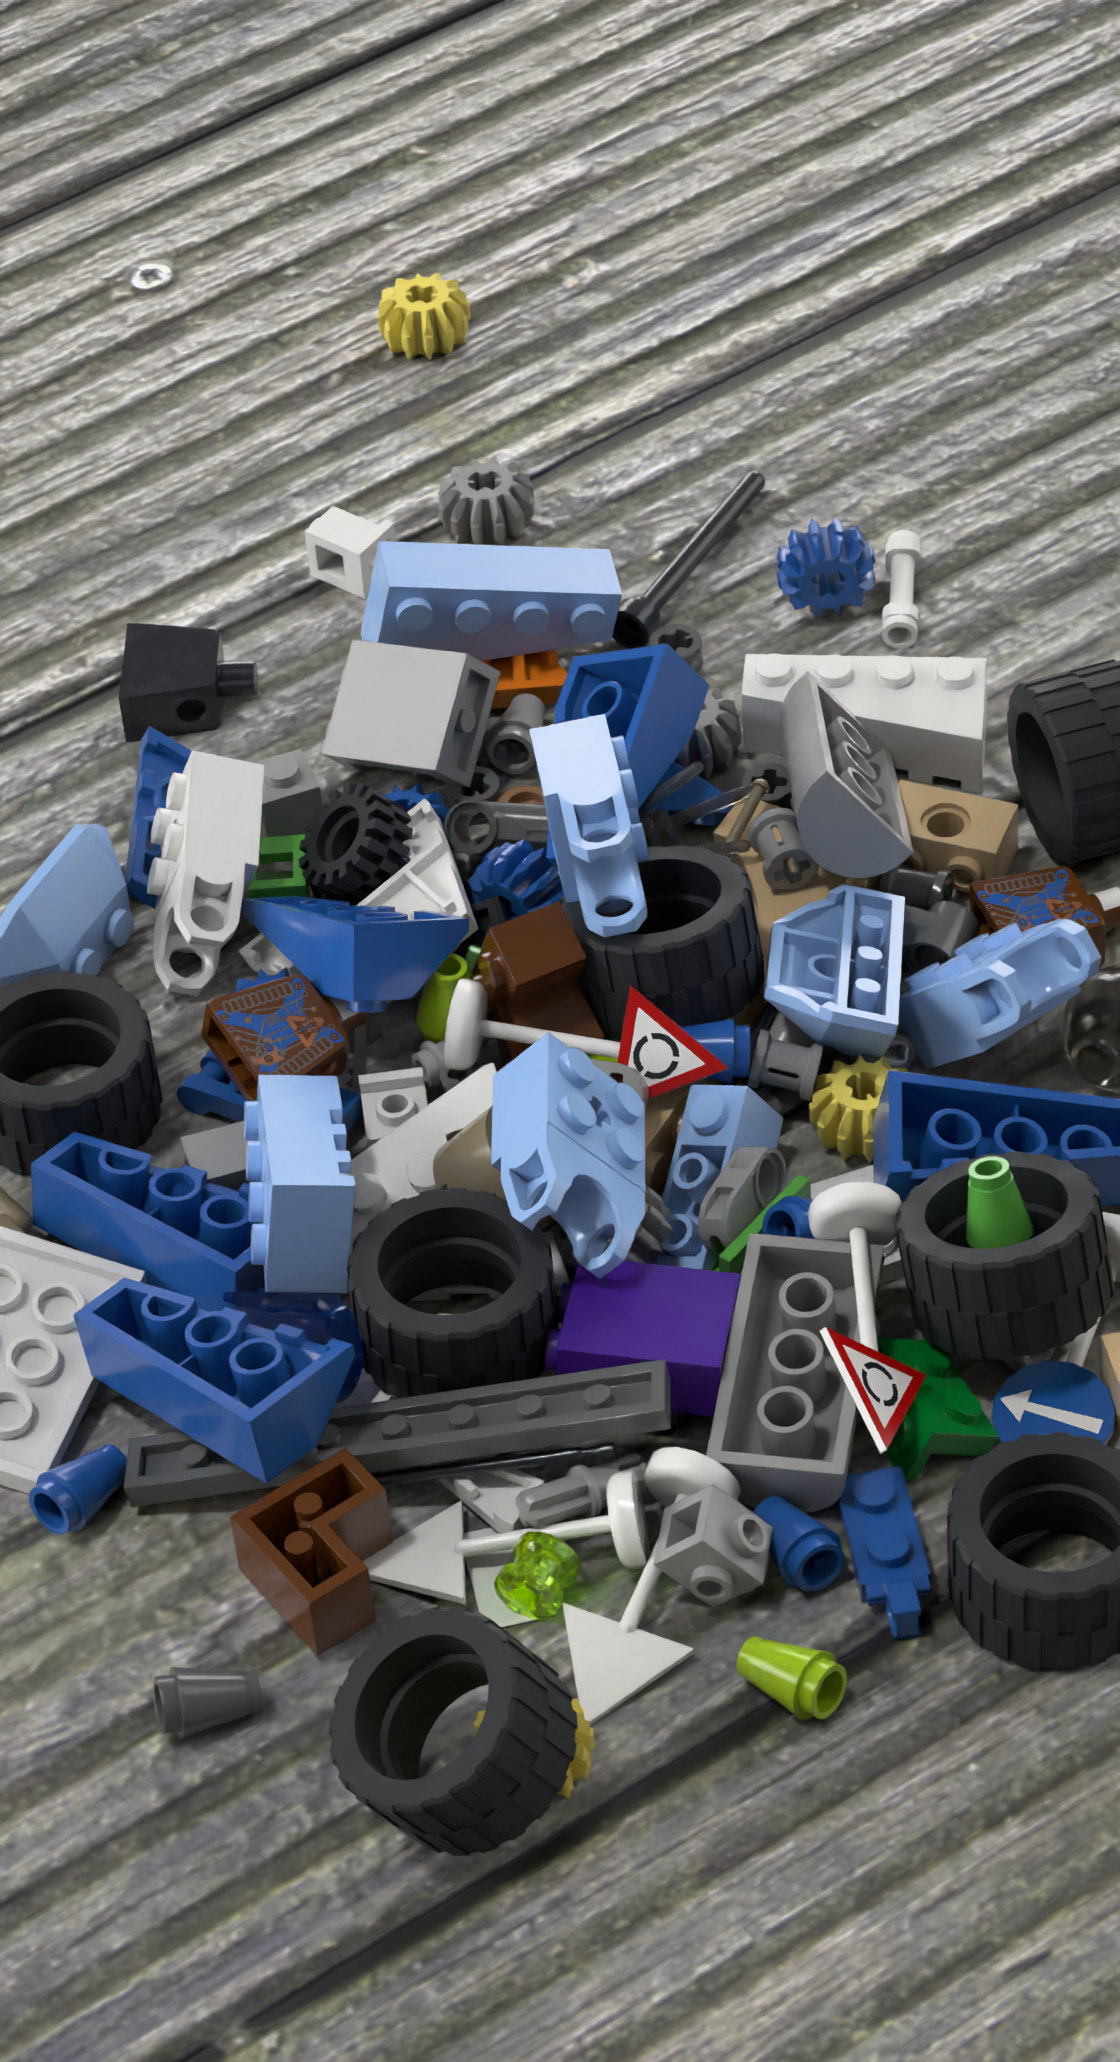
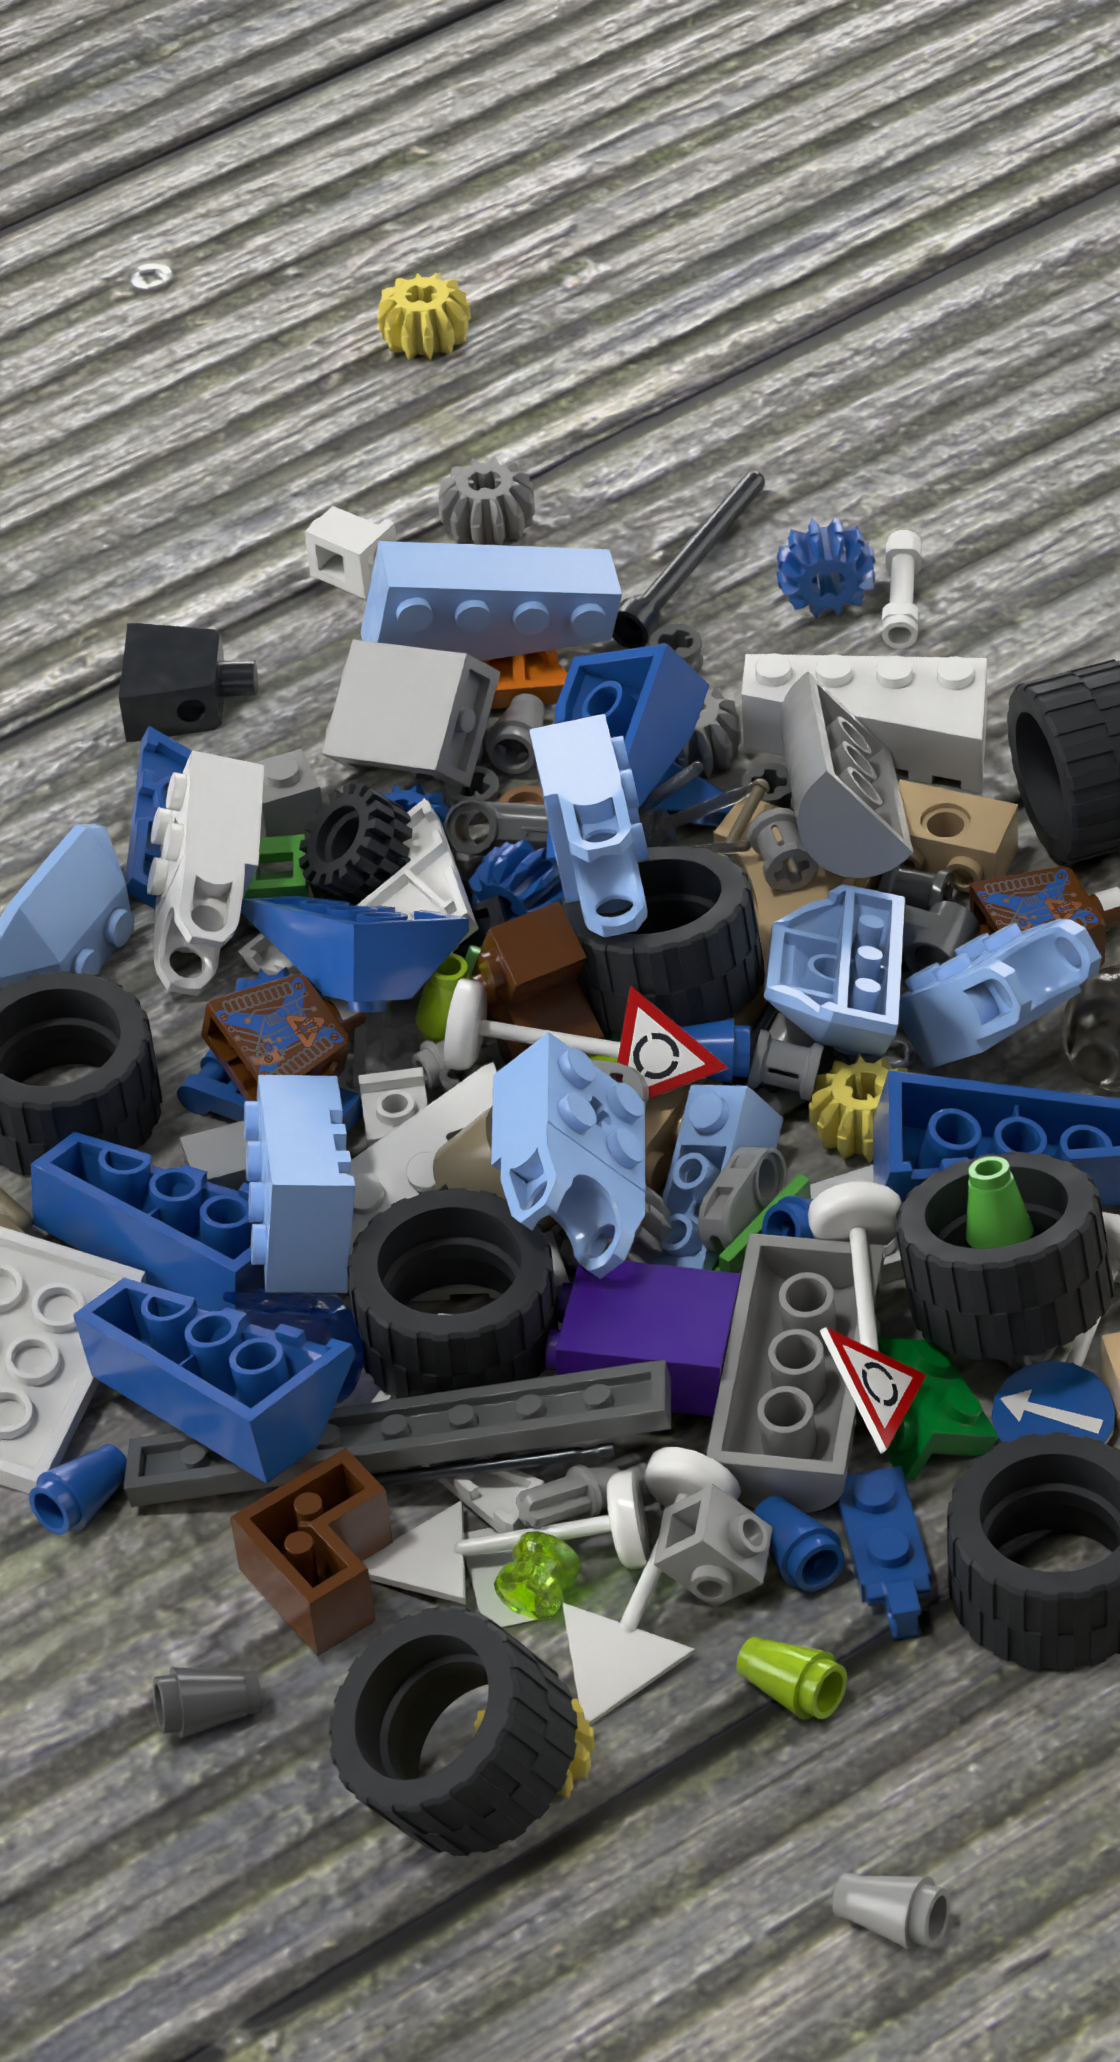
none -> light grey cone [833,1872,950,1951]

